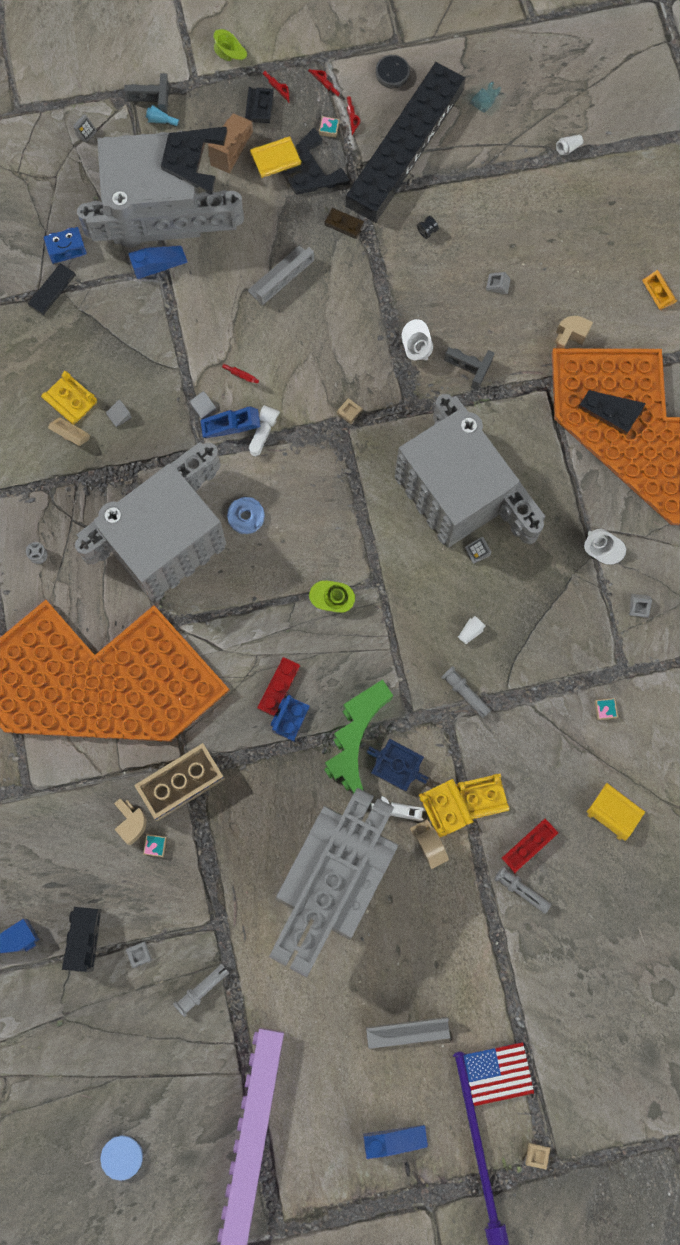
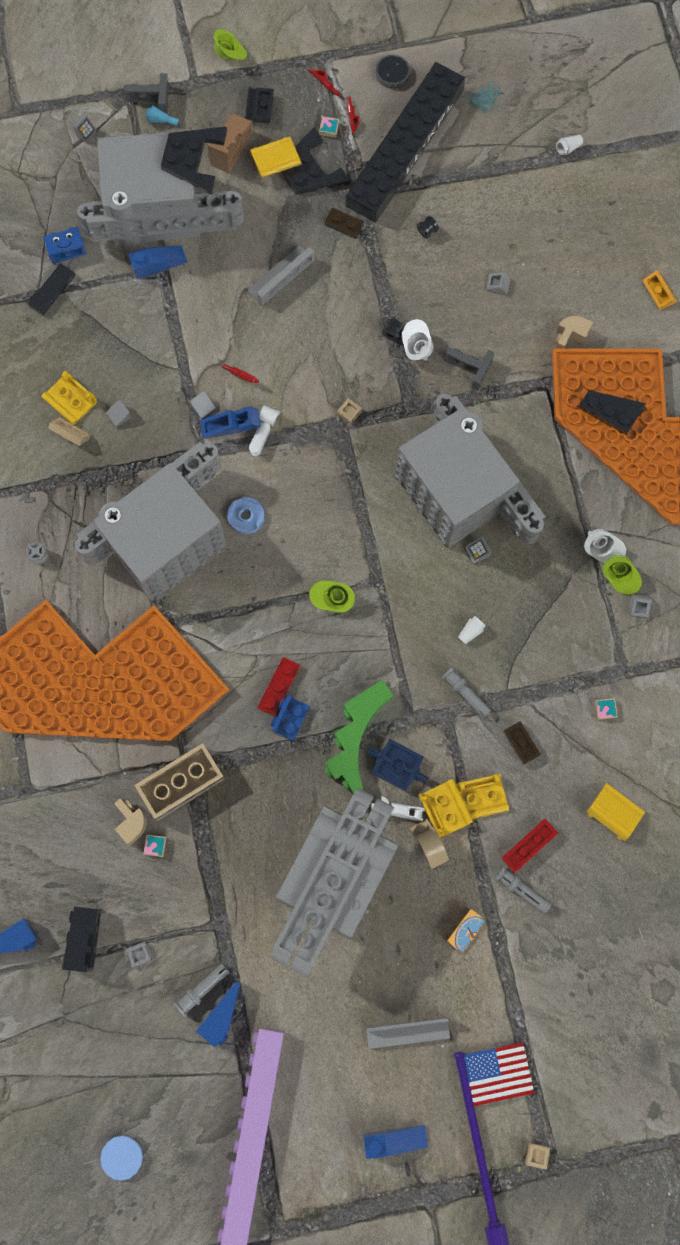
red hand [263,71,290,103] -> none
none -> blue slope [196,981,240,1048]
none -> black wheel [382,318,404,341]
none -> slope [446,909,486,954]
none -> dark brown plate [503,721,541,765]
none -> lime piece [603,554,642,595]

